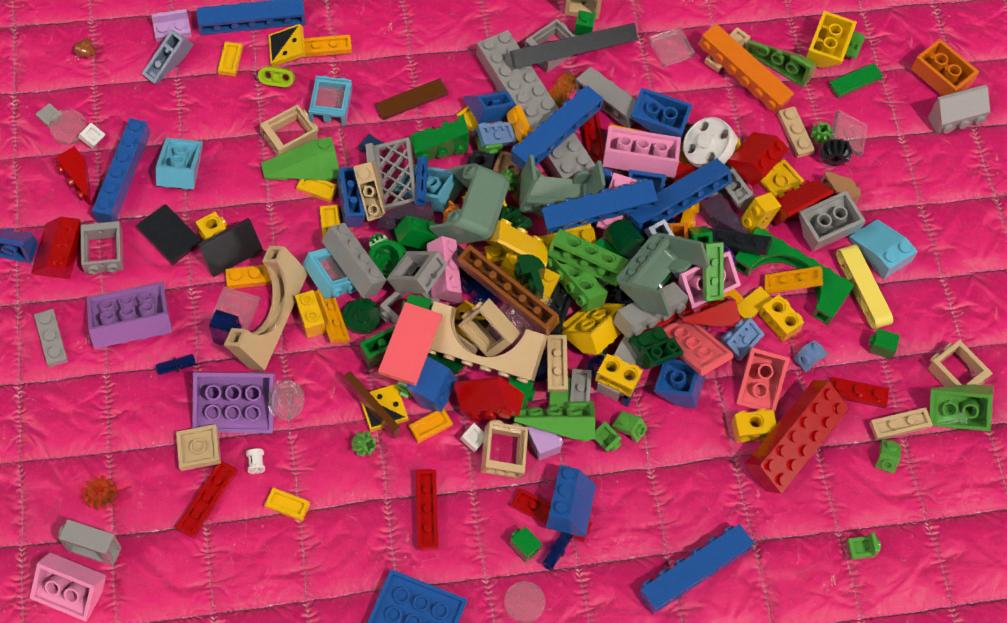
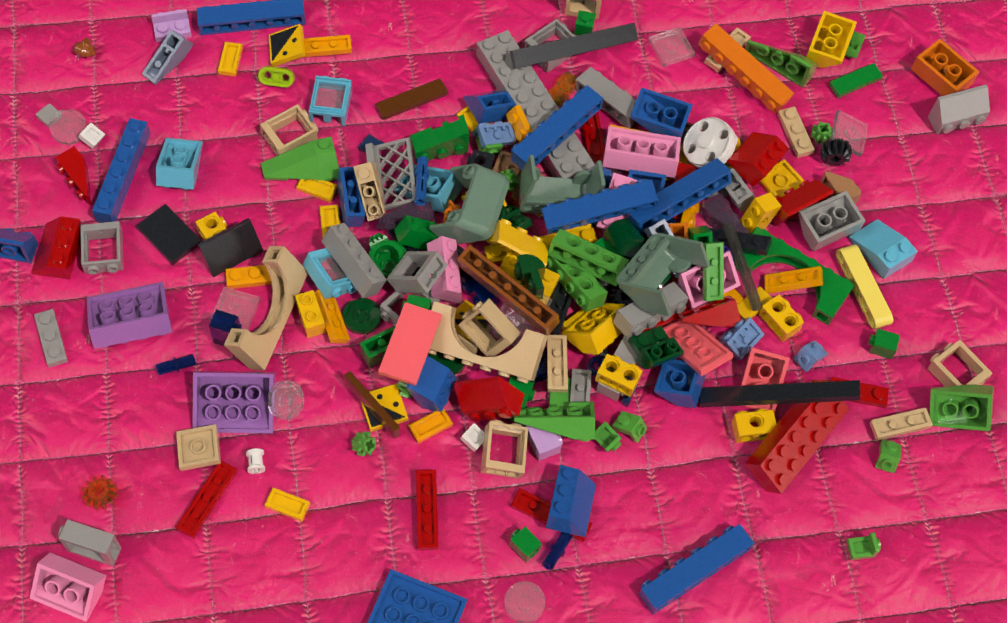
none -> black tile [700,380,861,407]
none -> clear smoke axle [722,221,762,311]

